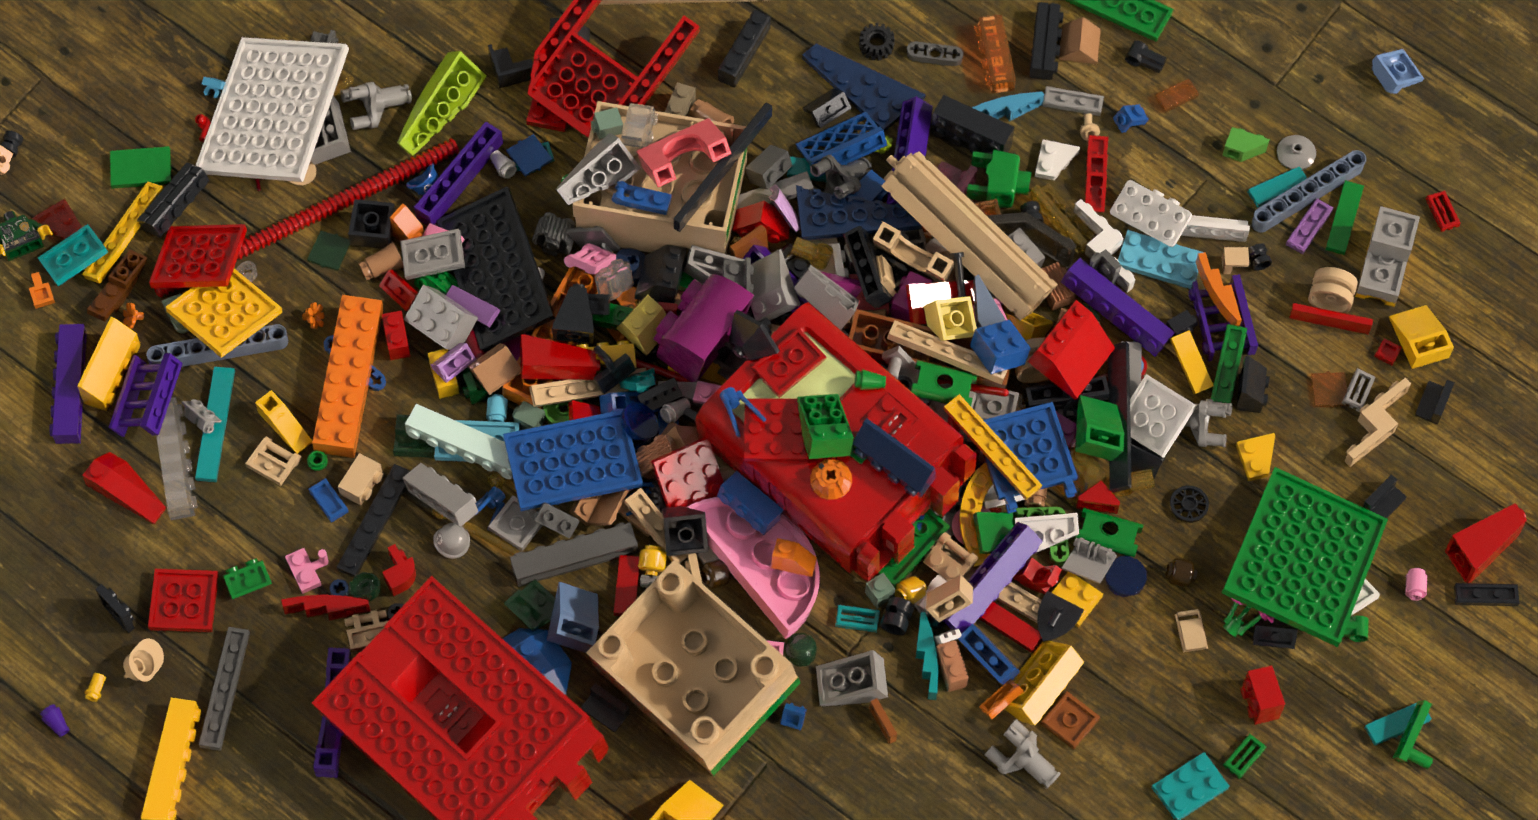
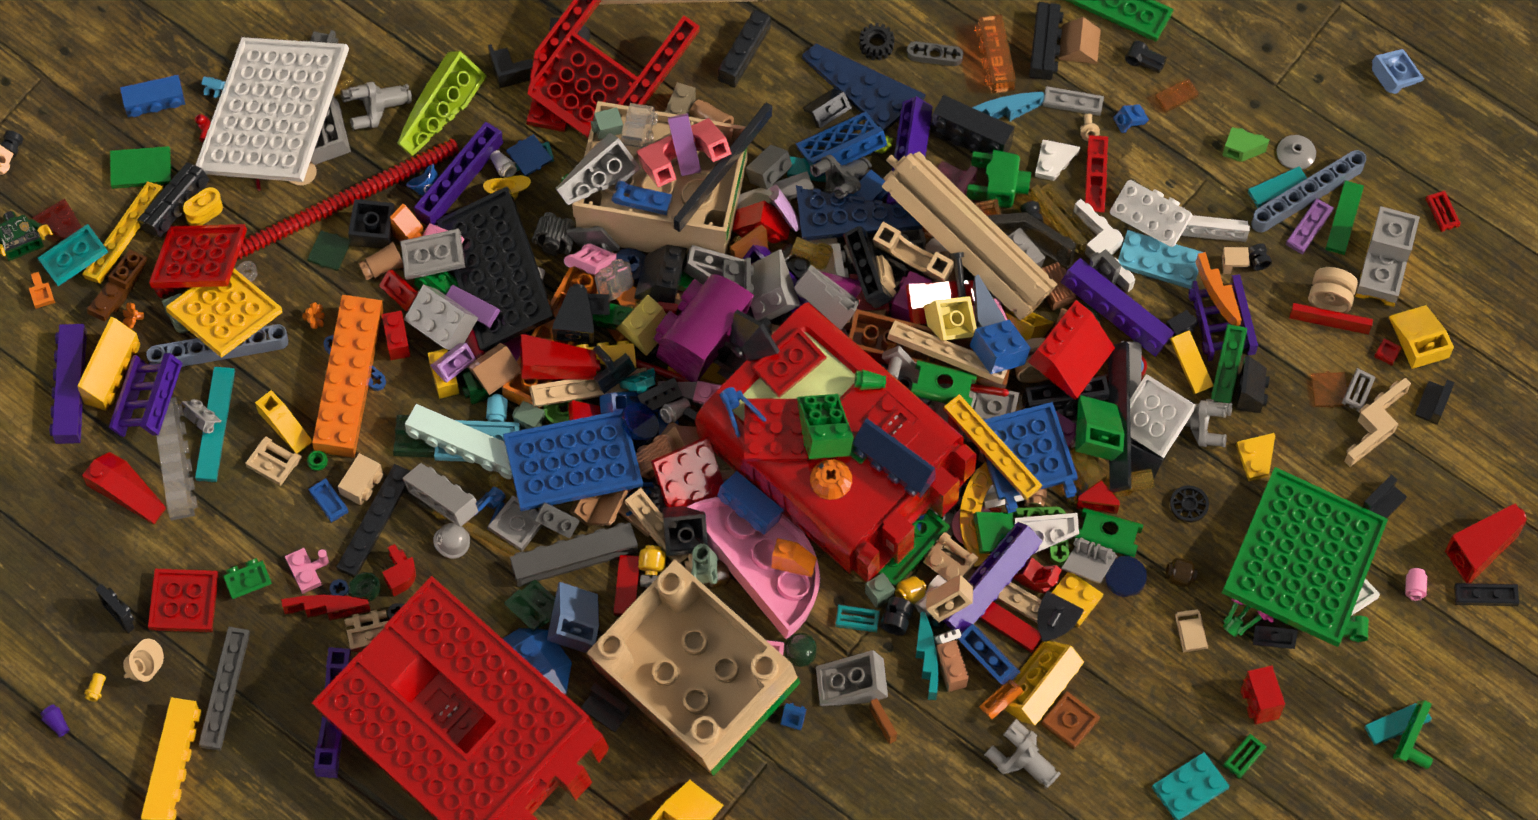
none -> blue brick [120,75,185,117]
none -> yellow brick [183,187,223,226]
none -> yellow piece [483,175,531,200]
none -> medium lavender tile [668,113,701,176]
none -> sand green piece [691,544,718,584]

